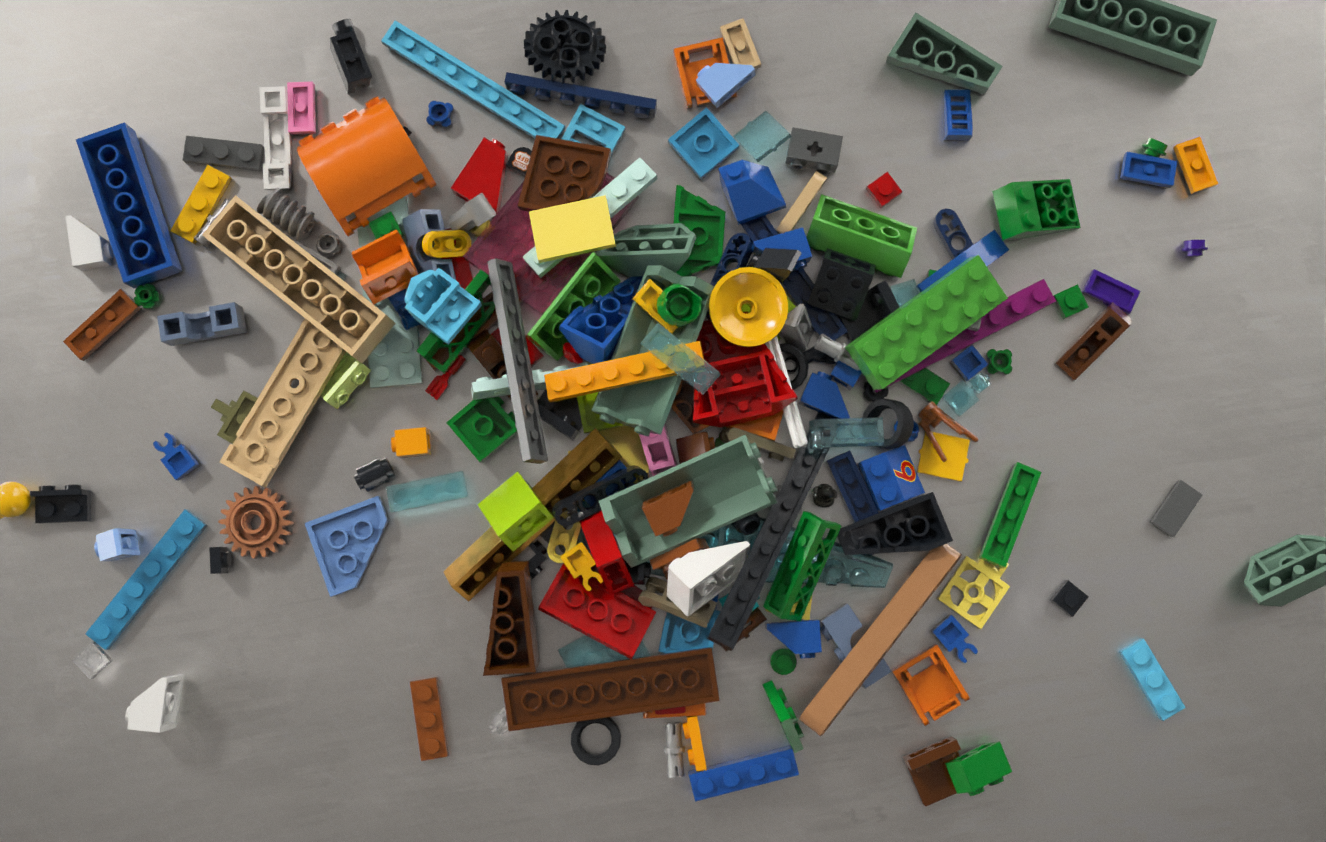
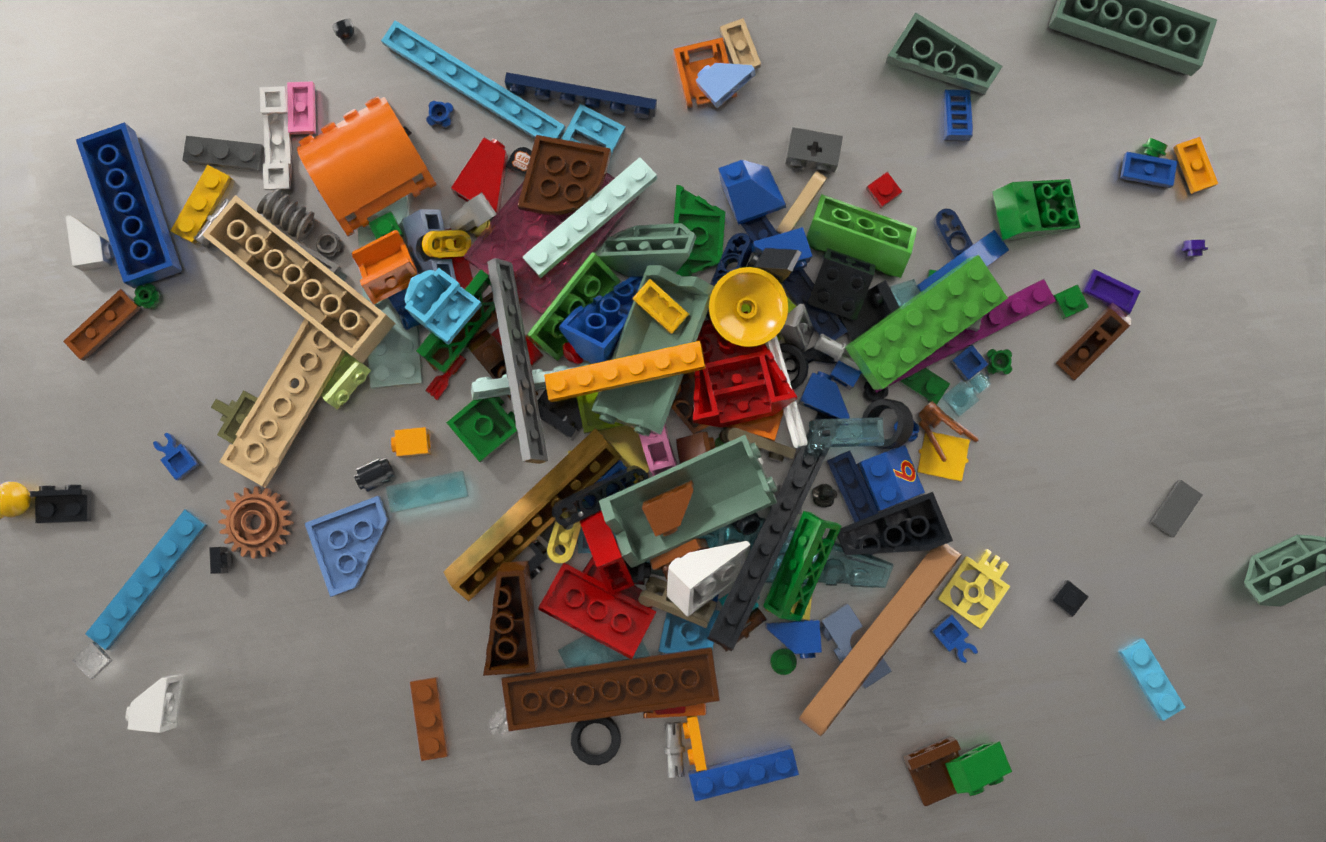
light blue slope [94,528,140,561] -> none
sand blue arch [157,302,247,346] -> none
black hinge [330,31,372,94] -> none
lime panel [477,471,554,552] -> none
black gear [524,10,606,84] -> none
light yellow tile [529,195,616,263] -> none
yellow plate [560,542,603,591] -> none
clear light blue plate [640,323,721,395] -> none
green hair [657,284,702,327] -> none
dark azure plate [668,107,740,180] -> none
clear light blue piece [733,111,791,162] -> none
green plate [762,680,804,753] -> none
orange container [891,644,970,726] -> none
green plate [979,462,1042,568] -> none

